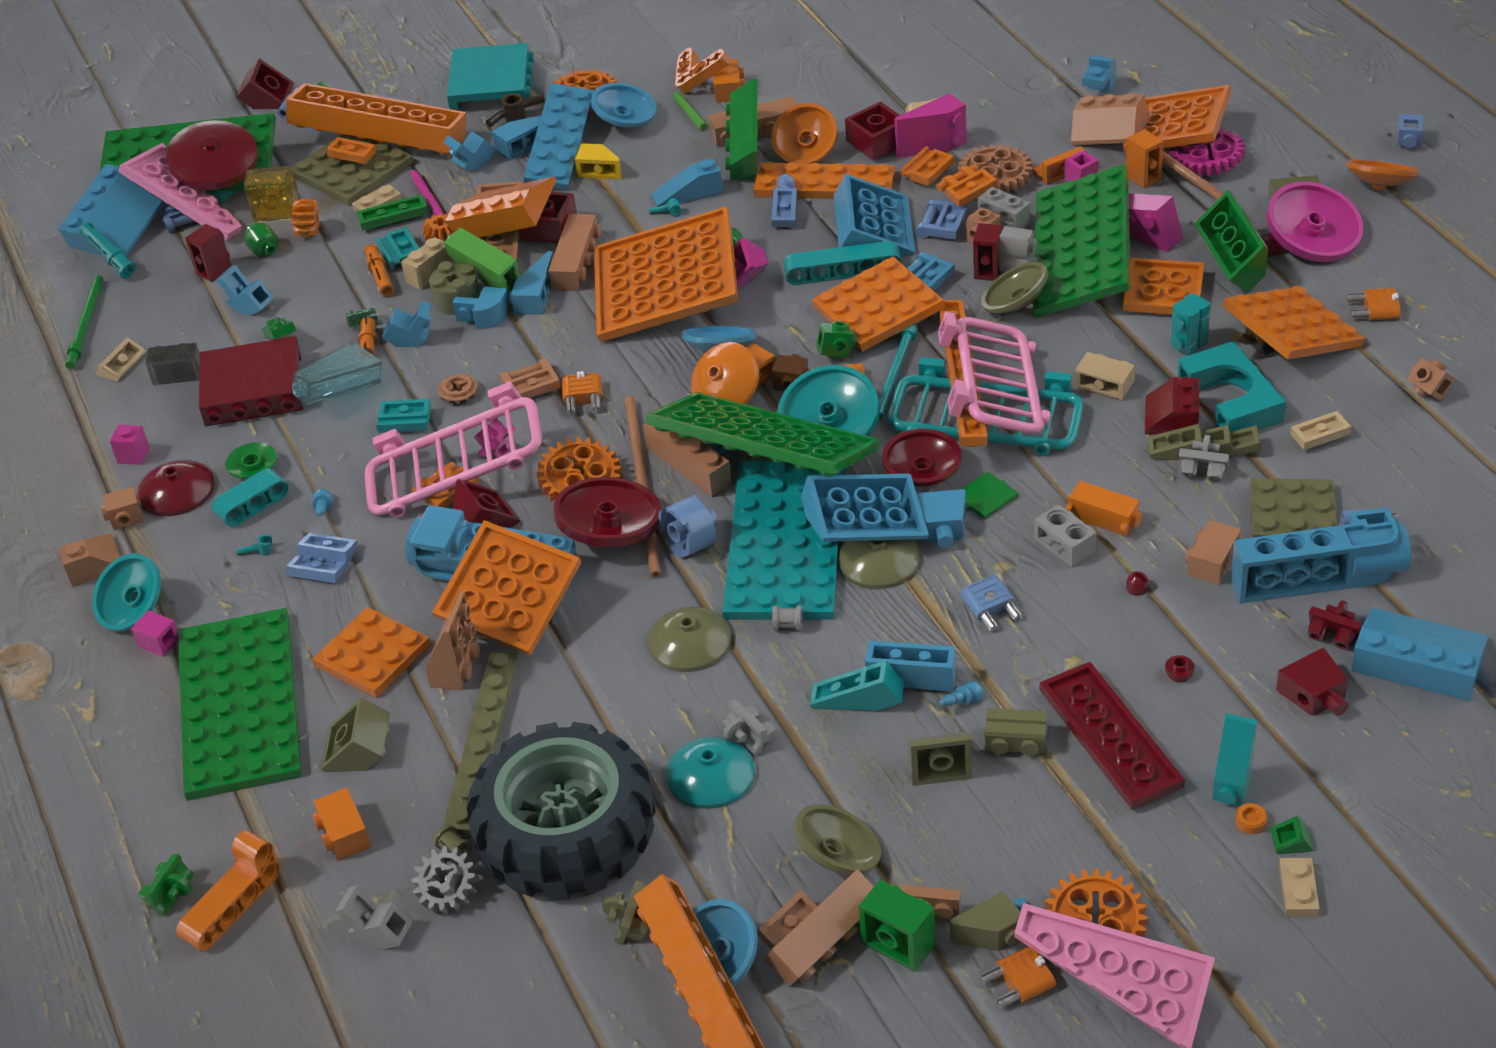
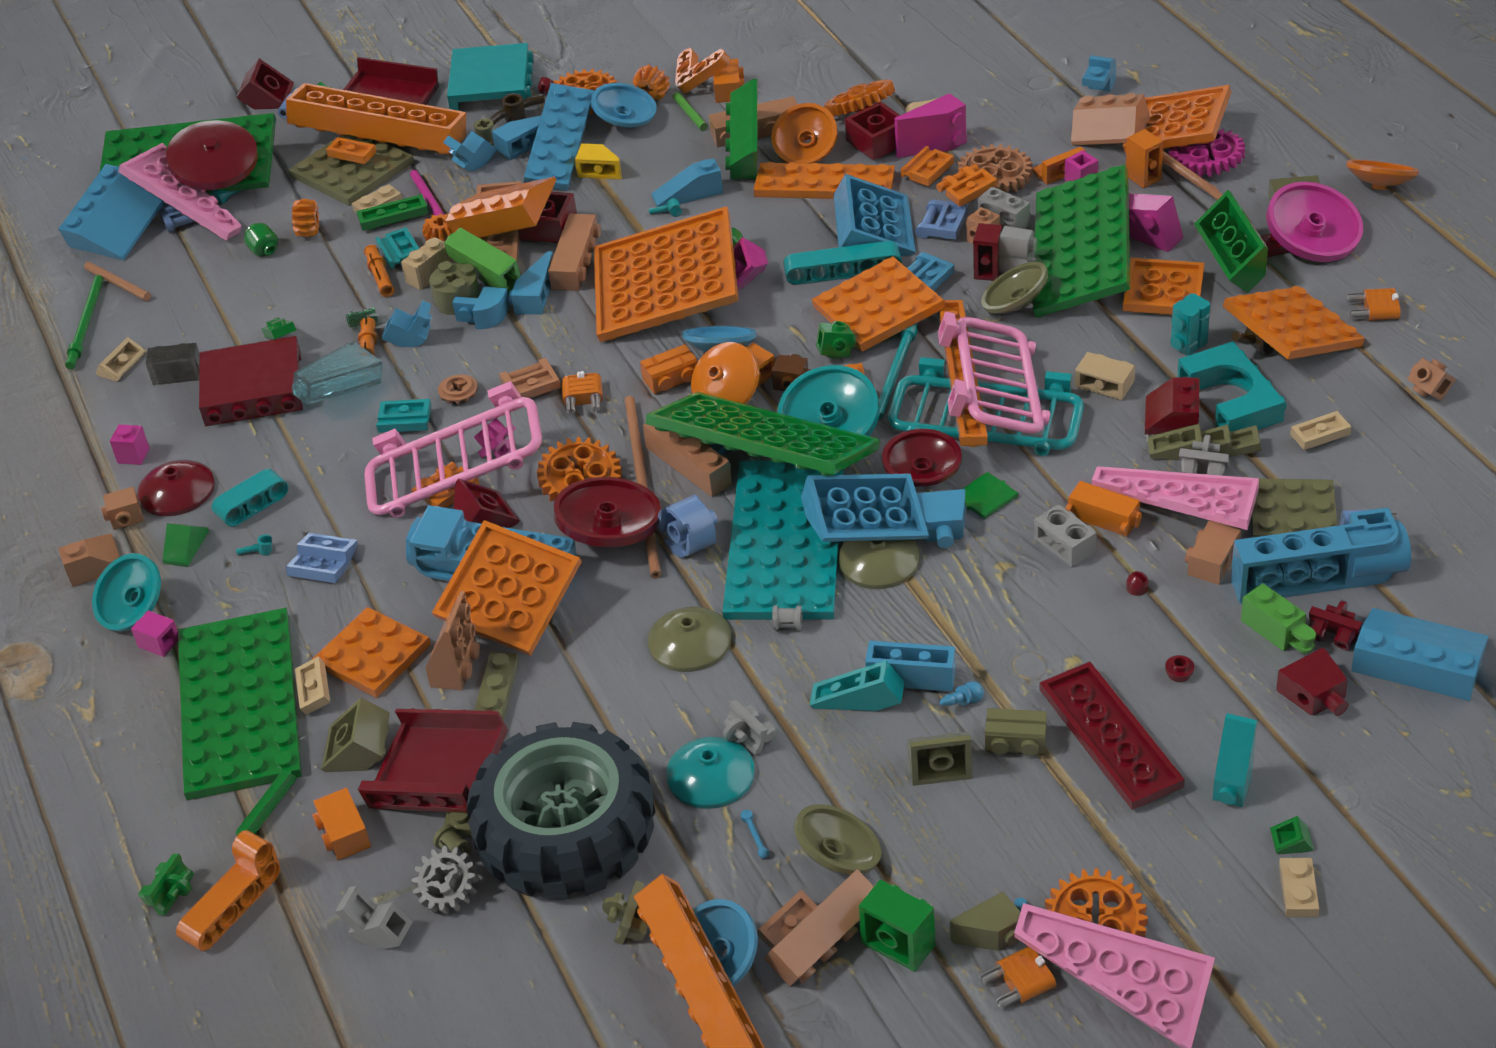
teal pin [80,222,137,279] -> none
dark red brick [185,224,231,282] -> none
dark azure brick [216,265,274,315] -> none
green dish [225,442,277,479] -> none
clear yellow brick [244,166,300,222] -> none
dark azure bar [312,489,333,516] -> none
medium blue plate [772,174,797,227] -> none
nougat plate [897,885,961,920] -> none
medium blue piece [960,575,1022,631] -> none
orange tile [1235,803,1267,834] -> none
medium blue brick [1397,114,1423,148] -> none
none -> nougat bar [84,262,151,301]
none -> green slope [162,523,209,567]
none -> green axle [236,770,296,836]
none -> tan plate [295,656,330,715]
none -> dark red panel [343,57,439,105]
none -> dark red panel [358,708,508,813]
none -> olive bush [474,118,494,146]
none -> dark red hinge [538,77,554,95]
none -> orange gear [632,64,670,101]
none -> orange brick [640,344,697,394]
none -> dark azure hinge [740,810,770,859]
none -> orange gear [824,79,895,116]
none -> bright pink wing [1092,466,1259,530]
none -> bright green brick [1241,583,1316,654]

